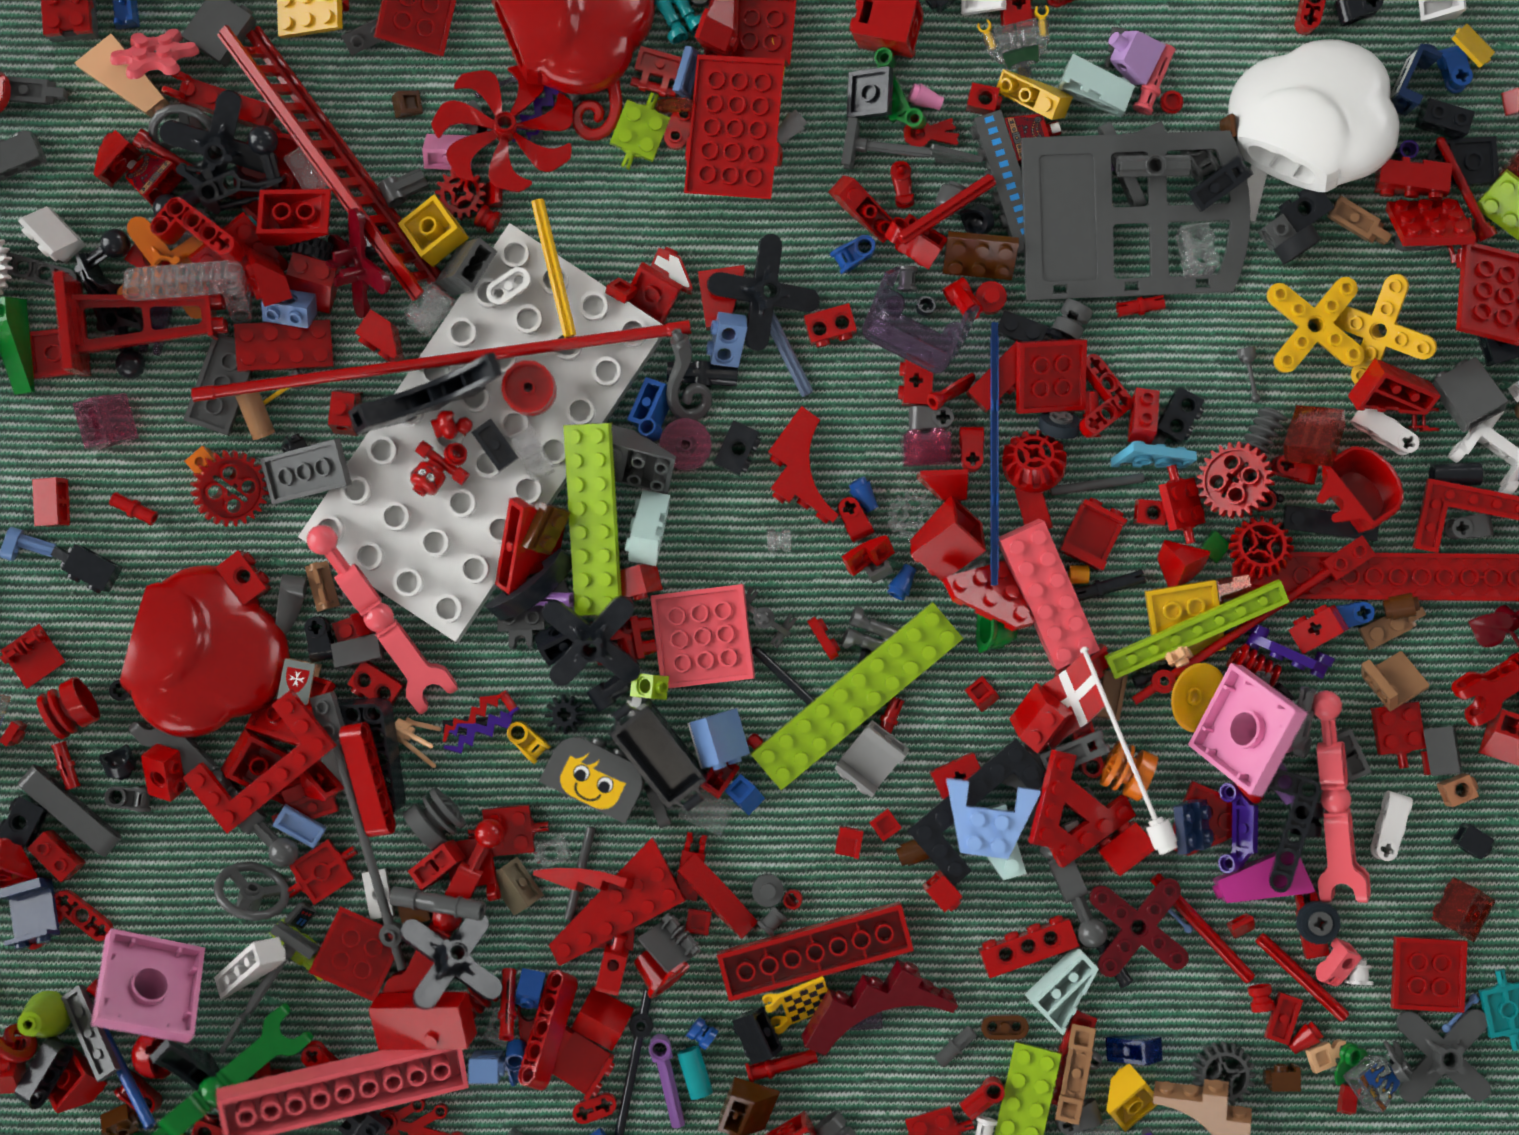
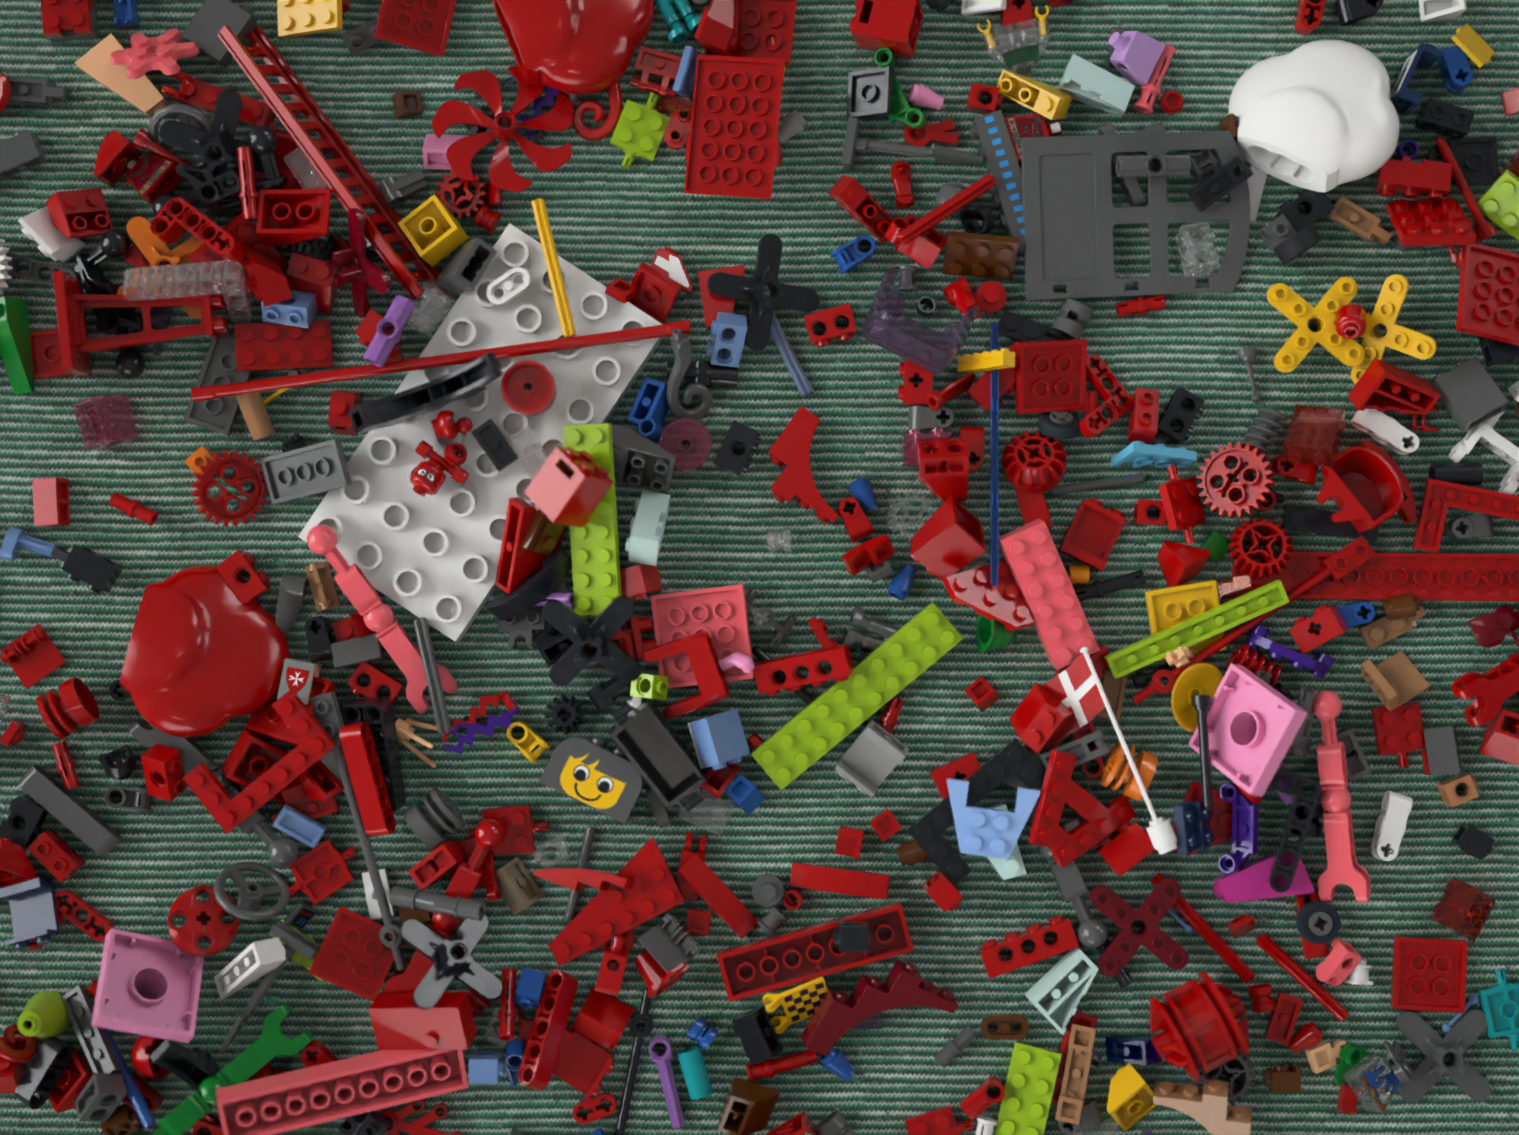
none -> red slope [46,188,113,239]
none -> dark grey brick [75,1073,127,1122]
none -> red piece [168,885,239,957]
none -> red pin [237,147,259,221]
none -> medium lavender piece [363,295,416,368]
none -> dark grey axle [413,618,452,734]
none -> red container [524,446,614,528]
none -> red connector [641,632,730,720]
none -> bright pink arm [718,652,754,673]
none -> red brick [753,643,854,696]
none -> red slope [789,862,890,899]
none -> blue cone [820,1046,855,1081]
none -> black brick [833,920,869,952]
none -> red brick [917,439,969,478]
none -> yellow piece [957,348,1015,373]
none -> red wheel [1149,971,1249,1082]
none -> black piece [1191,695,1213,811]
none -> red head [1335,304,1367,339]
none -> red slope [1357,440,1416,525]

